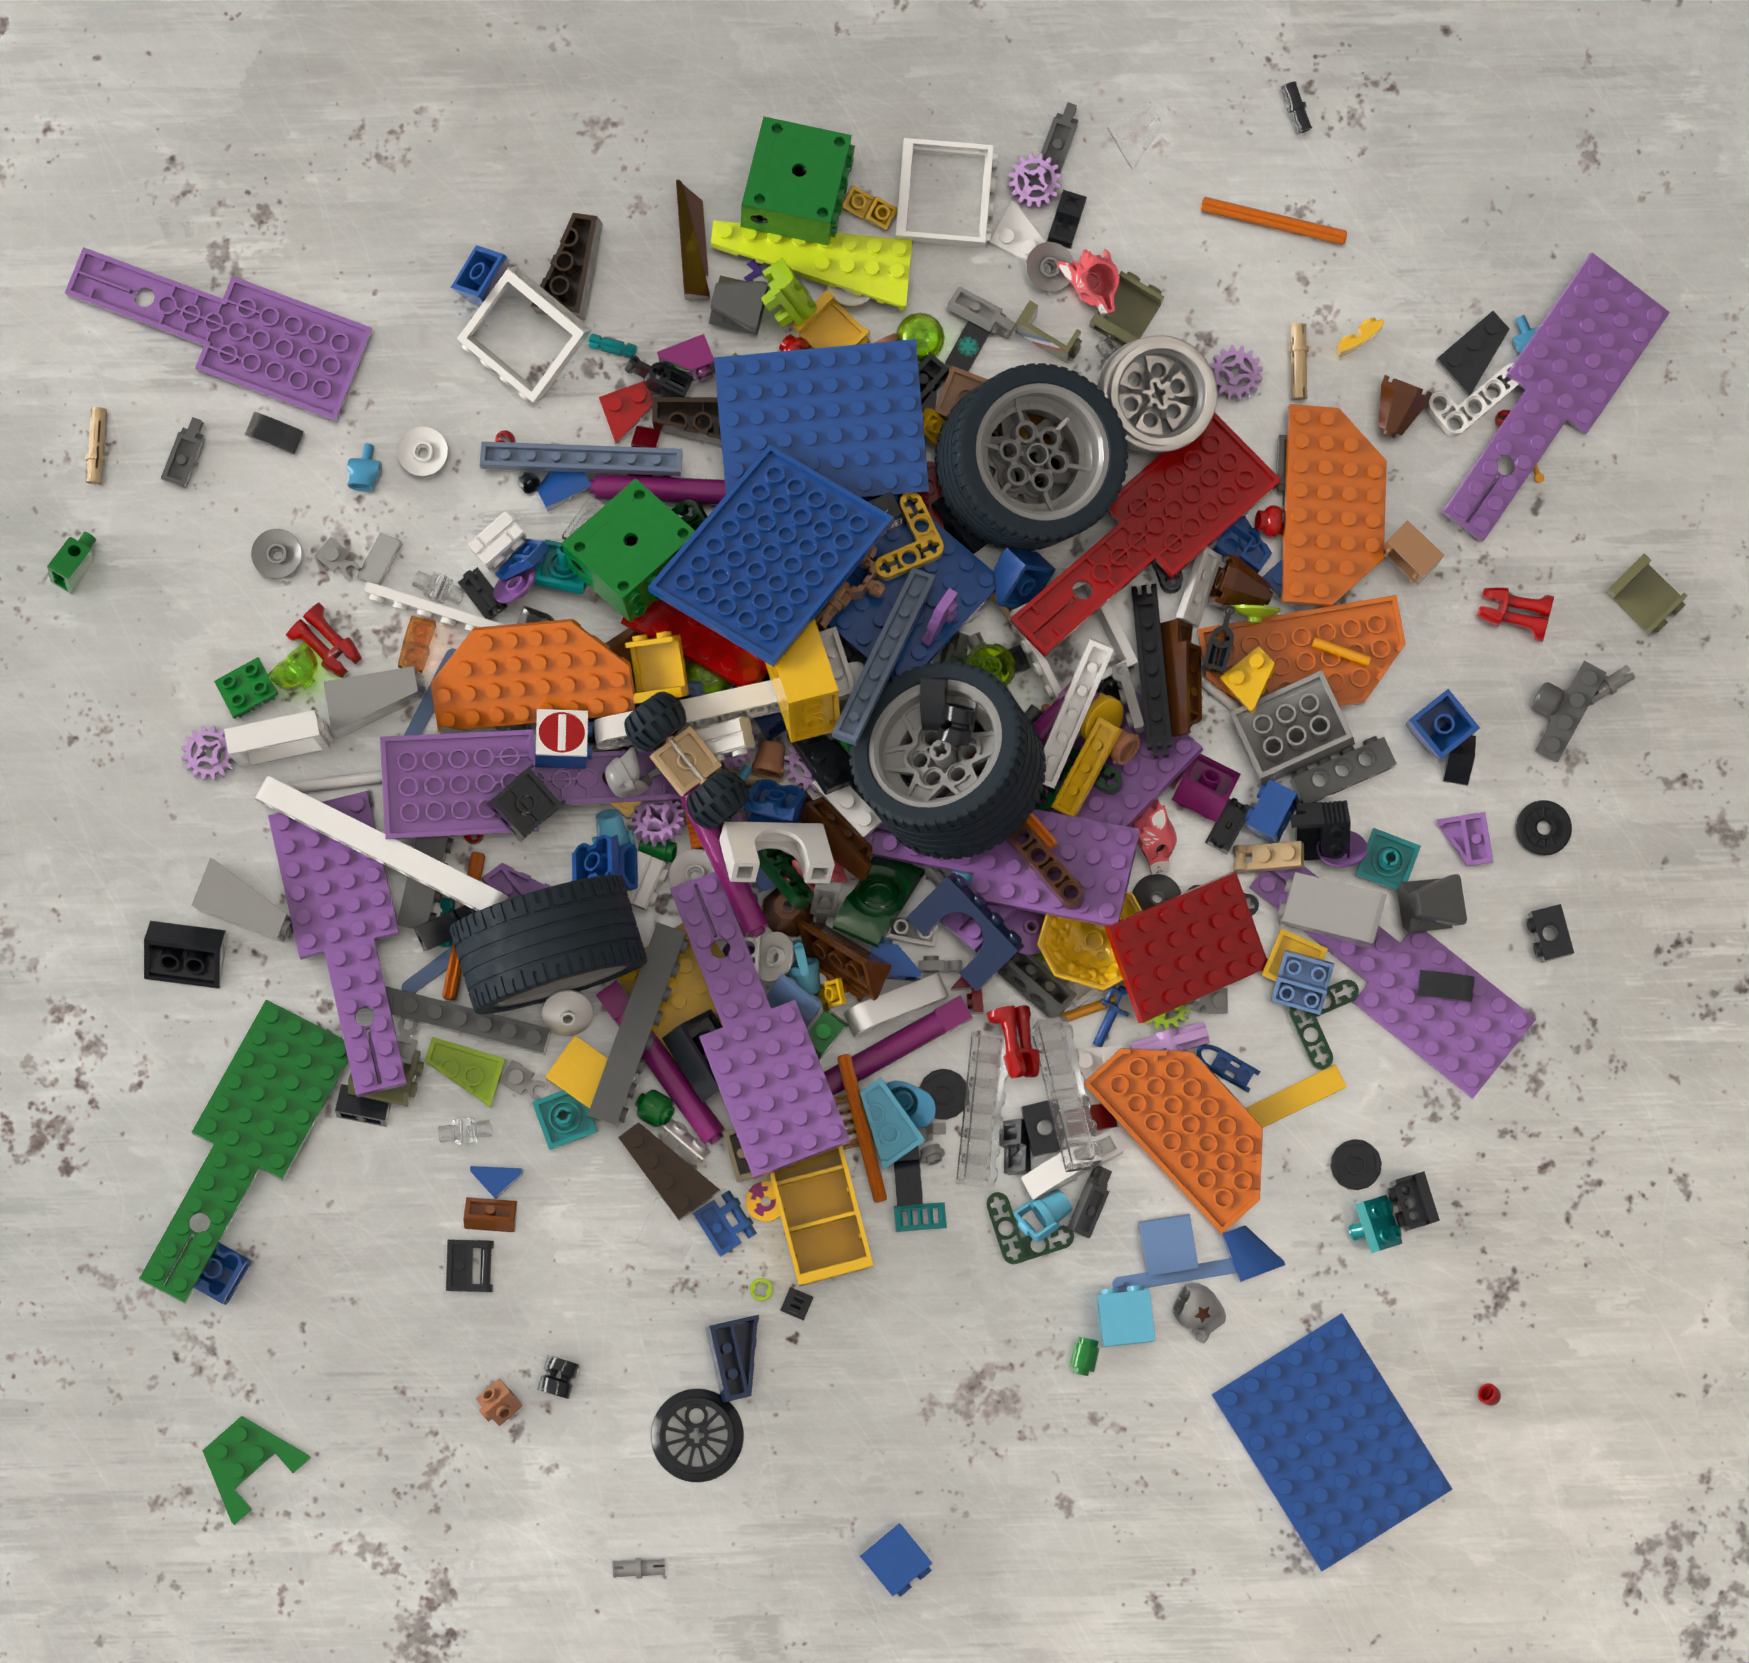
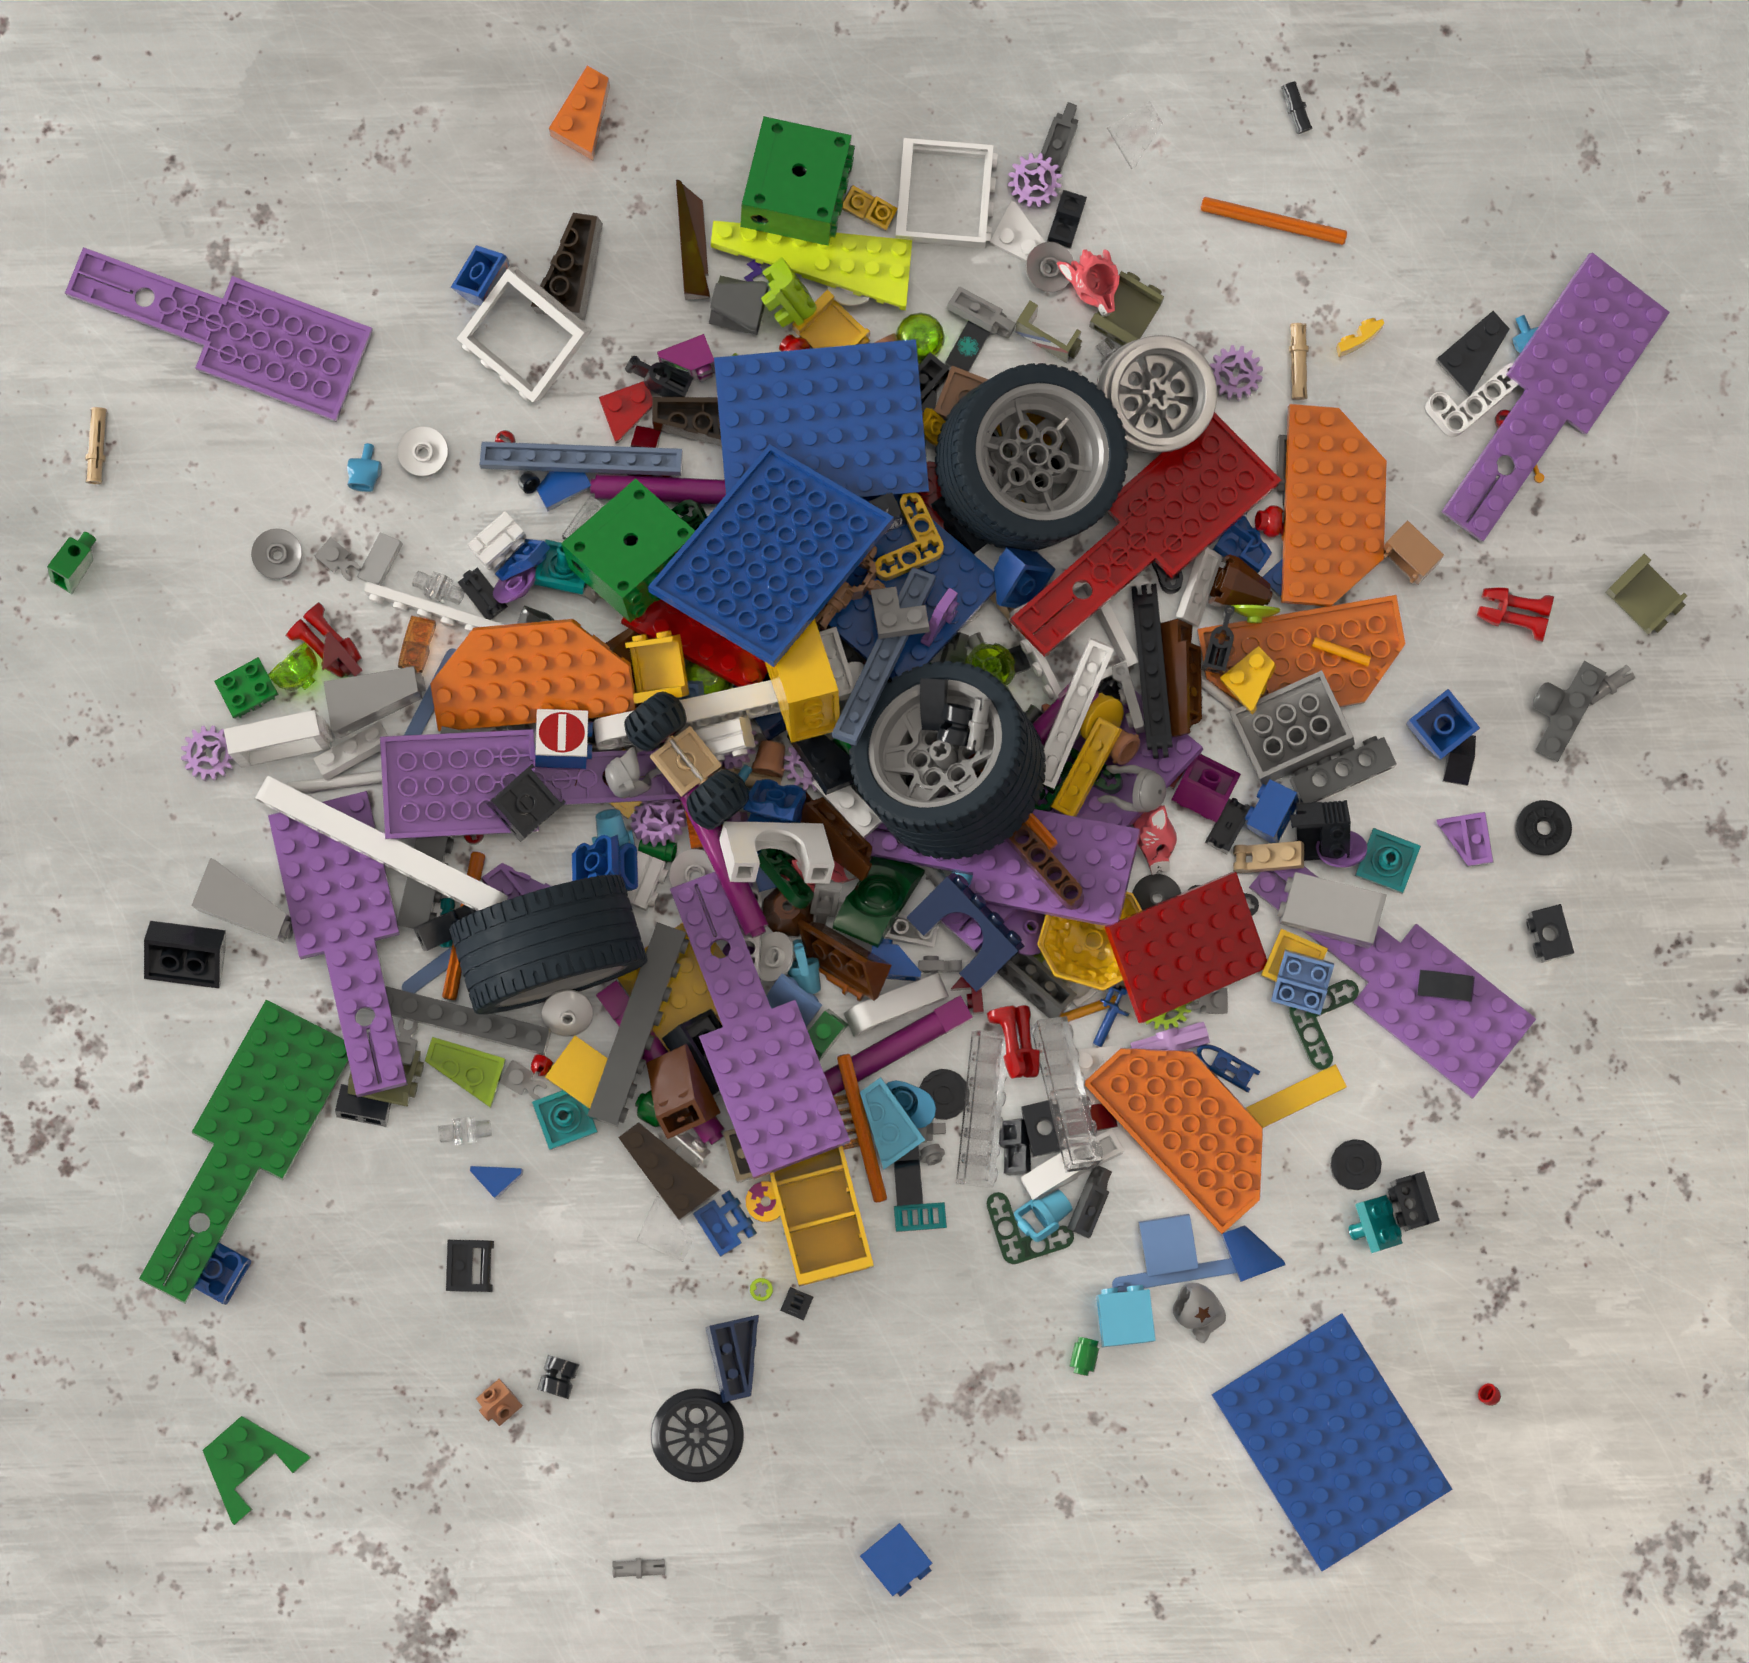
dark grey hinge [161,417,204,488] -> none
black slope [244,412,304,455] -> none
dark orange slope [463,1197,517,1232] -> none
teal axle [588,334,637,358] -> none
yellow slope [819,978,846,1010] -> none
reddish brown cone [1378,375,1432,438] -> none
dark grey piece [1397,874,1467,932] -> none
none -> white plate [313,722,388,781]
none -> dark red slope [322,632,363,676]
none -> red hinge [531,1054,553,1076]
none -> orange wedge [549,65,610,160]
none -> reddish brown slope [646,1044,721,1139]
none -> light grey plate [871,587,929,639]
none -> light grey pin [966,697,991,751]
none -> light grey hair [1097,765,1166,813]

